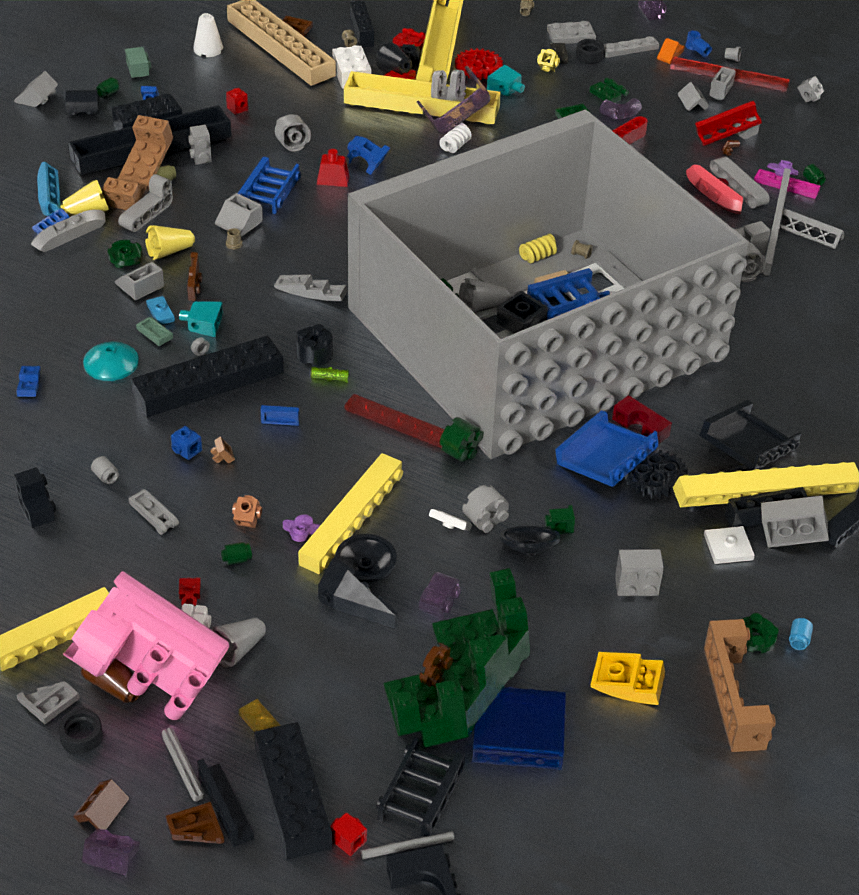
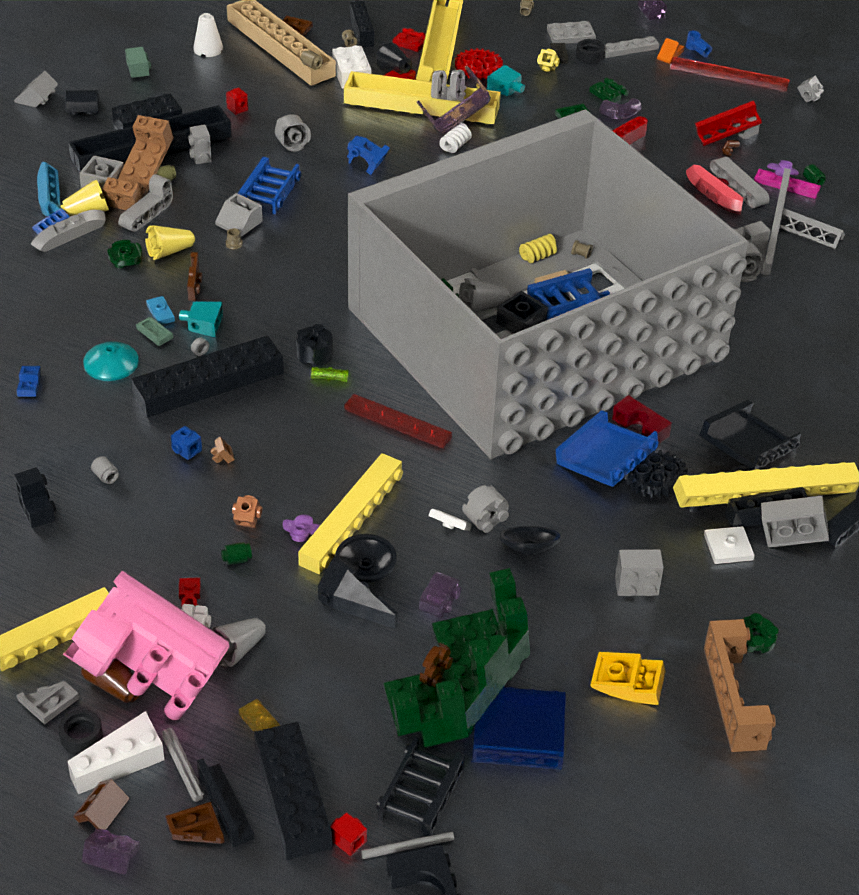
dark green brick [96,77,120,98] -> none
light grey slope [115,262,164,301] -> none
light grey plate [129,489,179,535] -> none
blue tile [141,86,159,100] -> none
blue tile [261,405,299,426] -> none
light grey slope [274,274,348,301] -> none
red torso [317,149,349,187] -> none
black gear [399,44,421,66] -> none
dark green brick [440,417,484,462] -> none
dark green brick [544,505,575,534] -> none
light grey panel [678,82,709,111] -> none
light grey brick [709,67,736,100] -> none
light grey piece [725,47,741,62] -> none
dark azure brick [789,618,813,650] -> none
none -> white wedge [67,711,164,794]
none -> light grey brick [79,156,124,193]
none -> dark tan brick [300,50,323,70]

